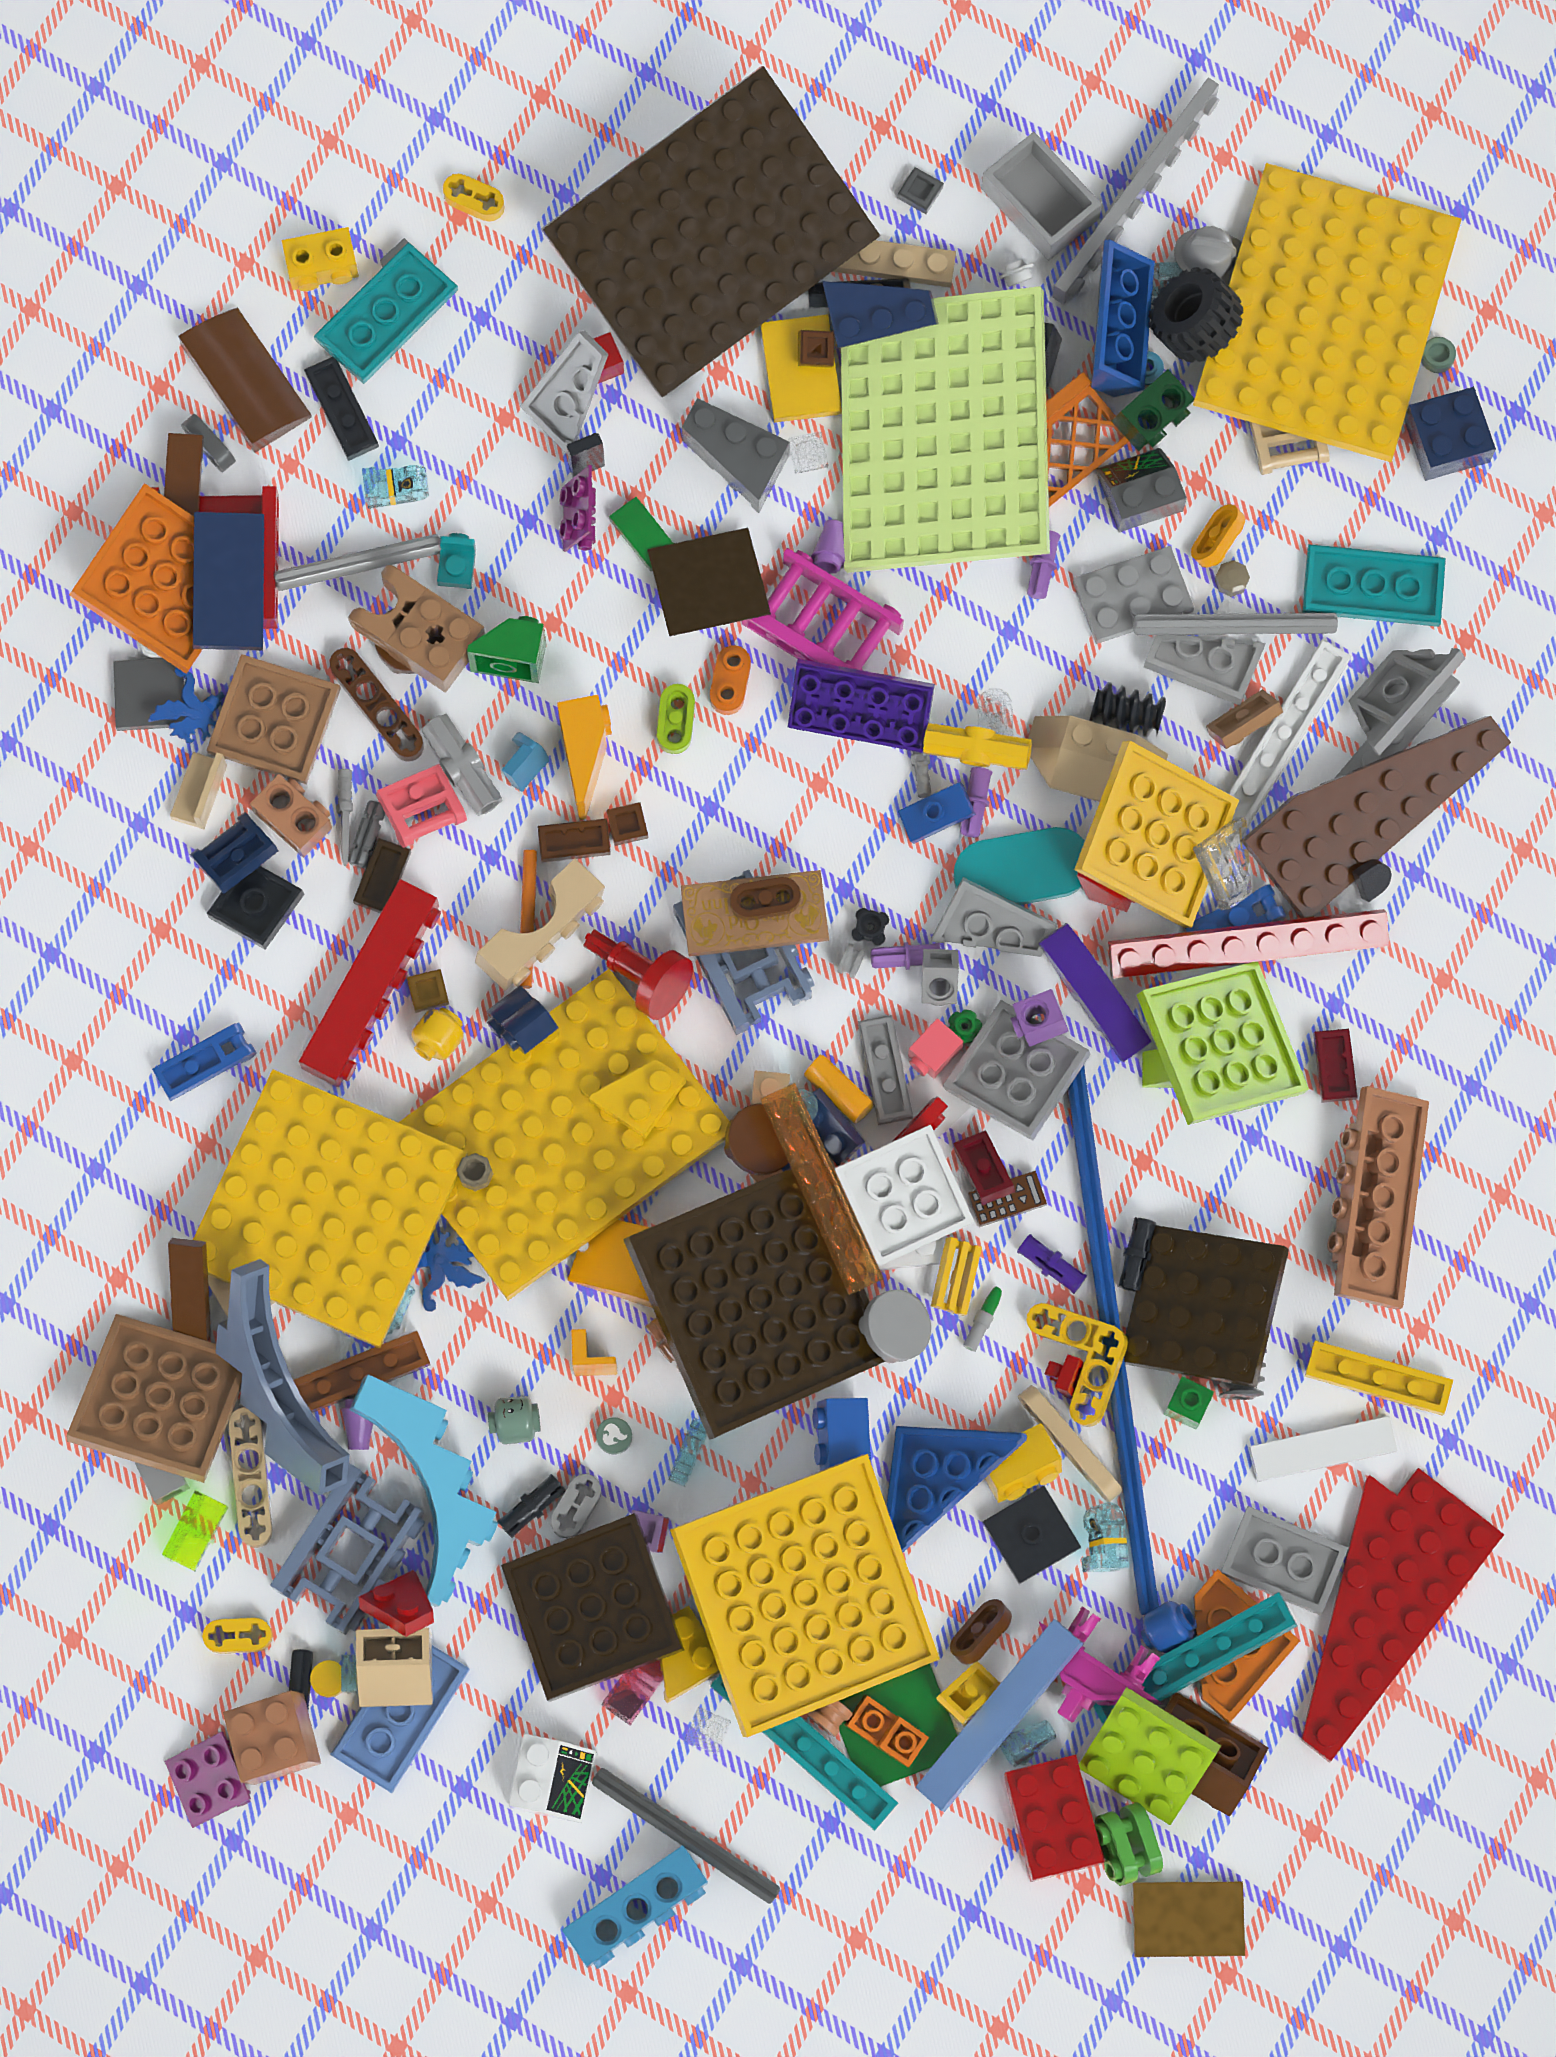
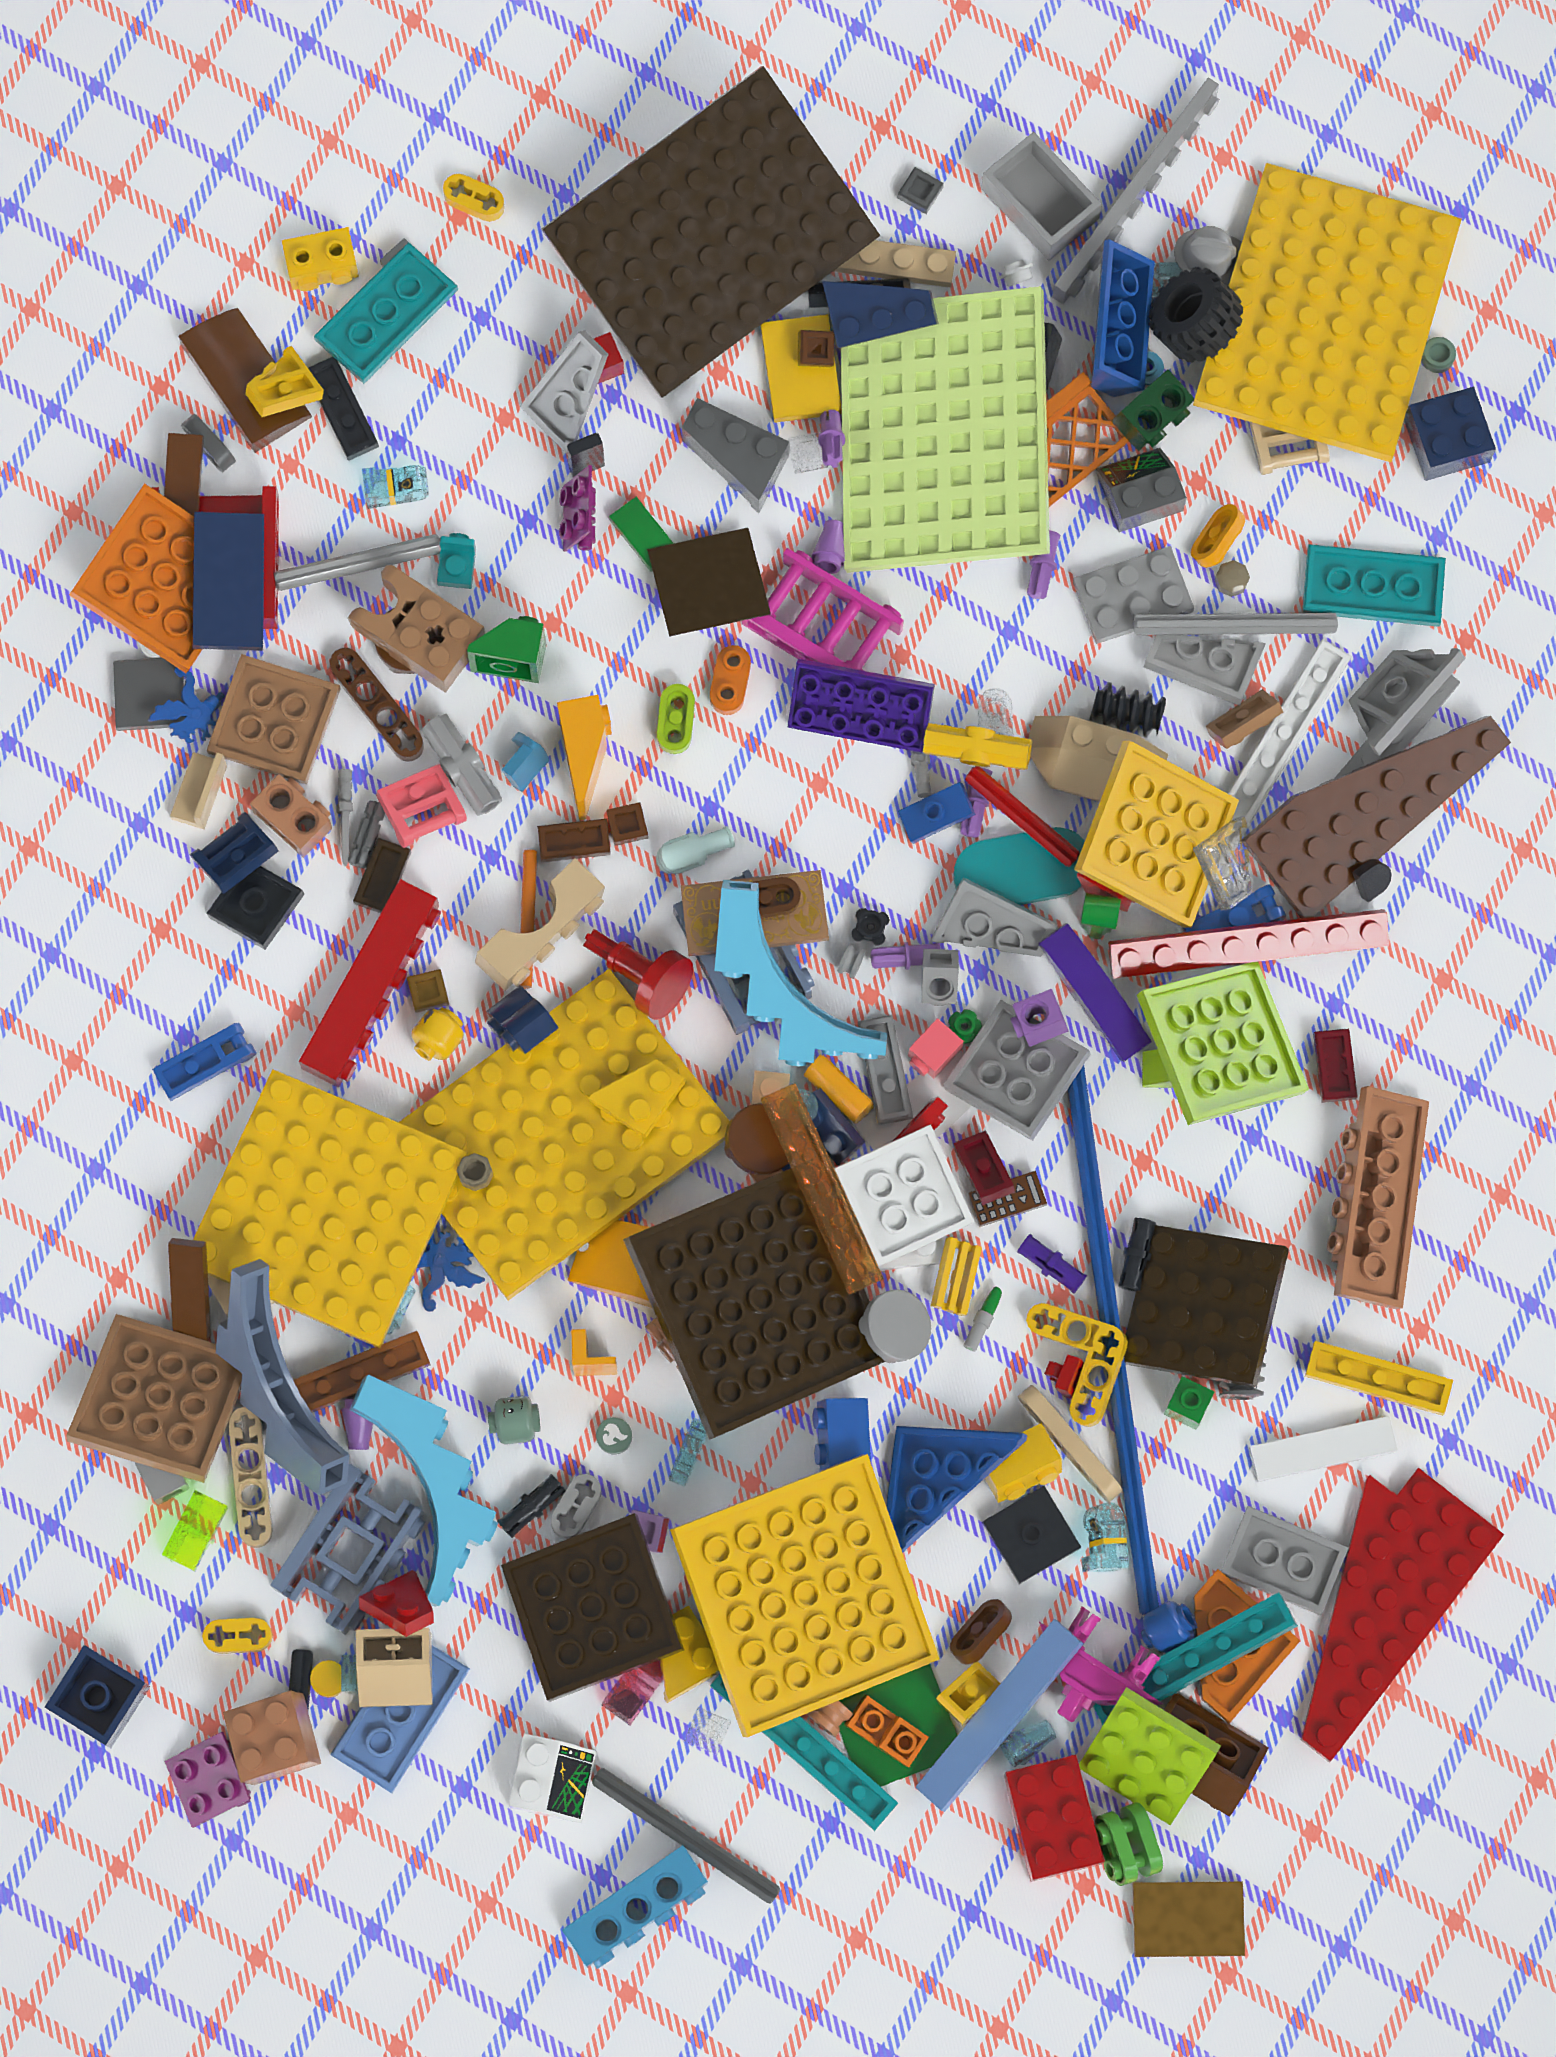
none -> dark blue brick [44,1645,150,1749]
none -> yellow wing [245,346,324,417]
none -> light aqua arm [656,826,735,874]
none -> medium azure arch [714,880,887,1066]
none -> medium lavender axle [818,410,845,468]
none -> red axle [965,766,1080,867]
none -> green piece [1081,893,1121,939]

